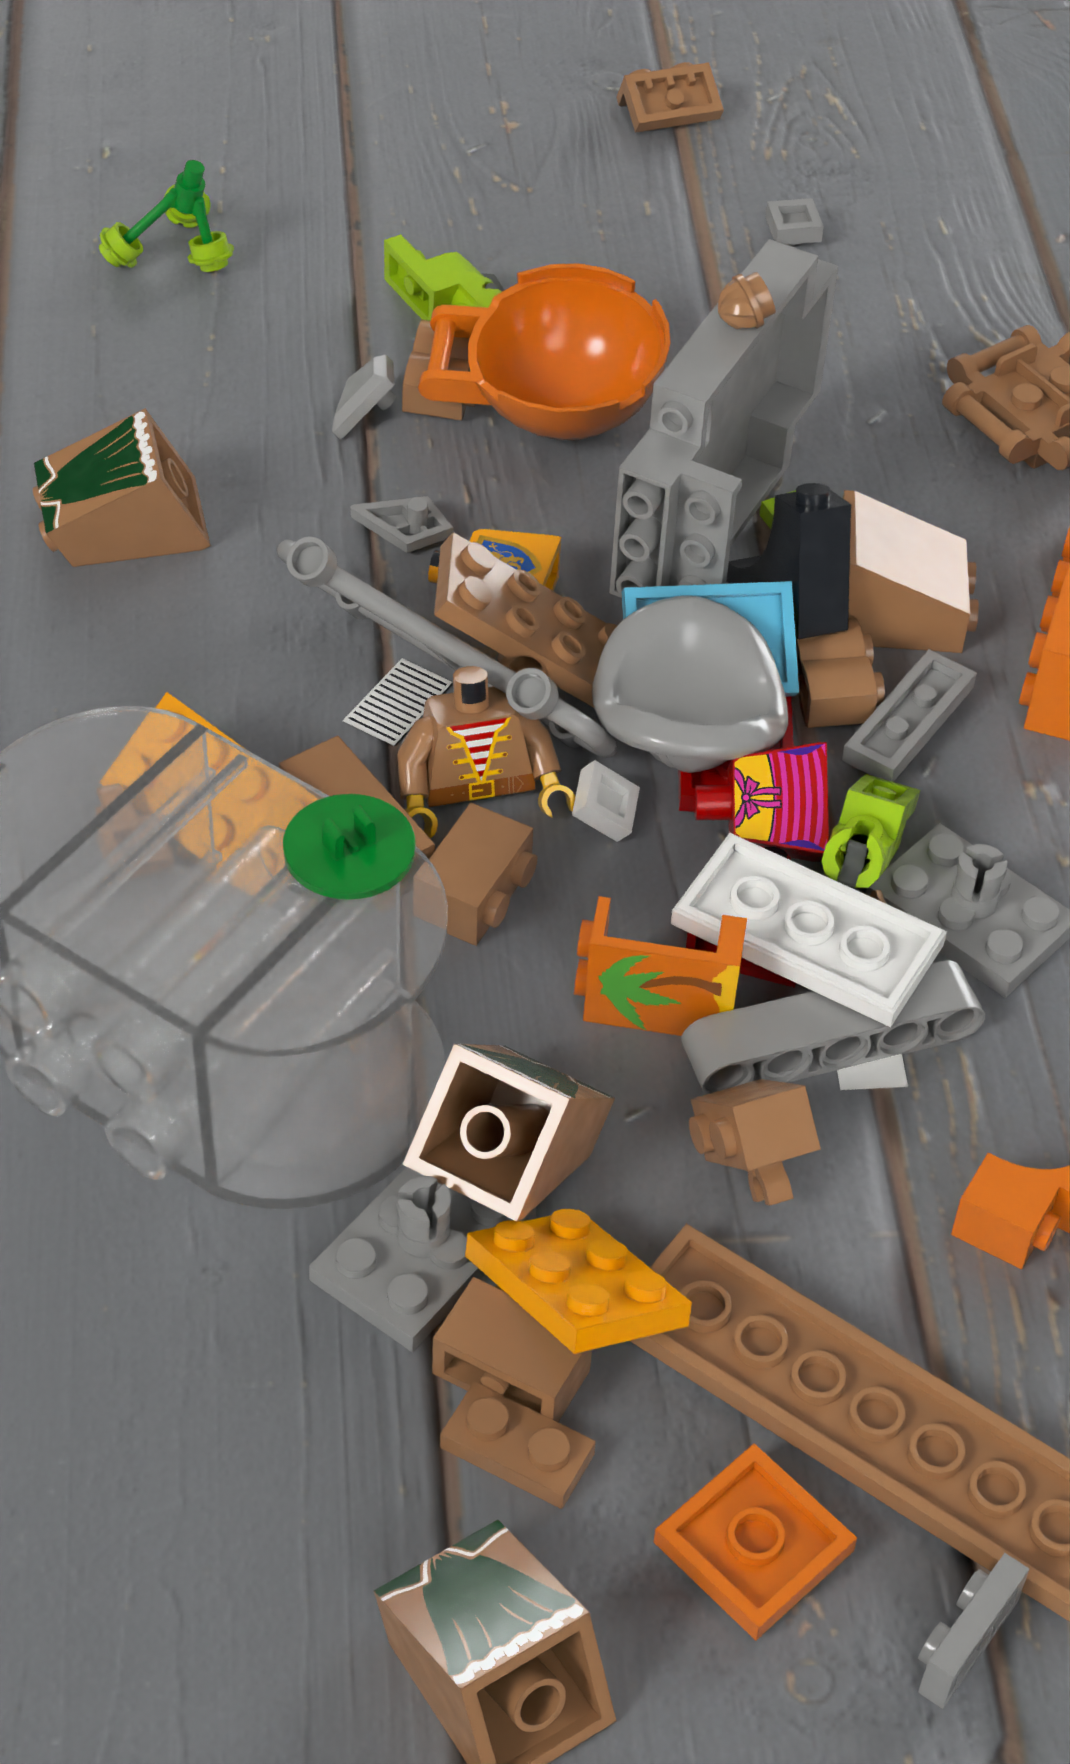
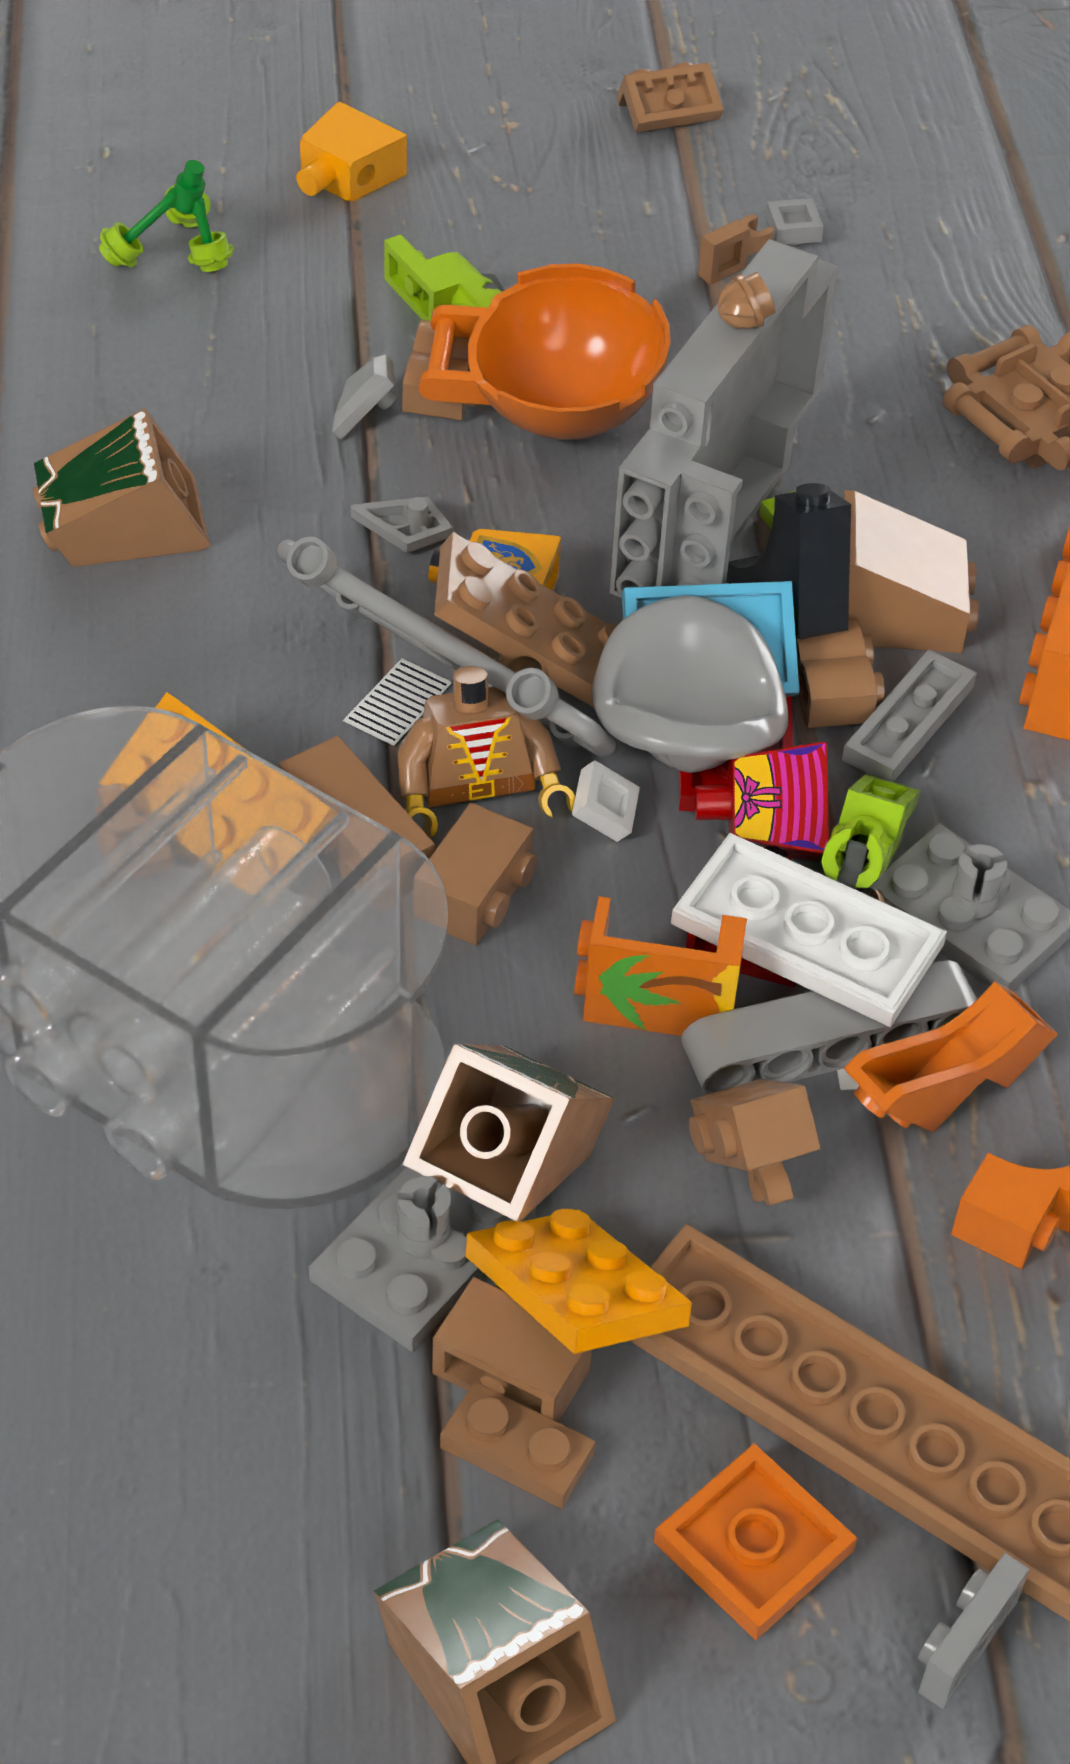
green piece [283,794,416,900] -> none
none -> light orange torso [296,101,407,201]
none -> medium nougat plate [698,214,774,285]
none -> orange arch [844,981,1058,1132]

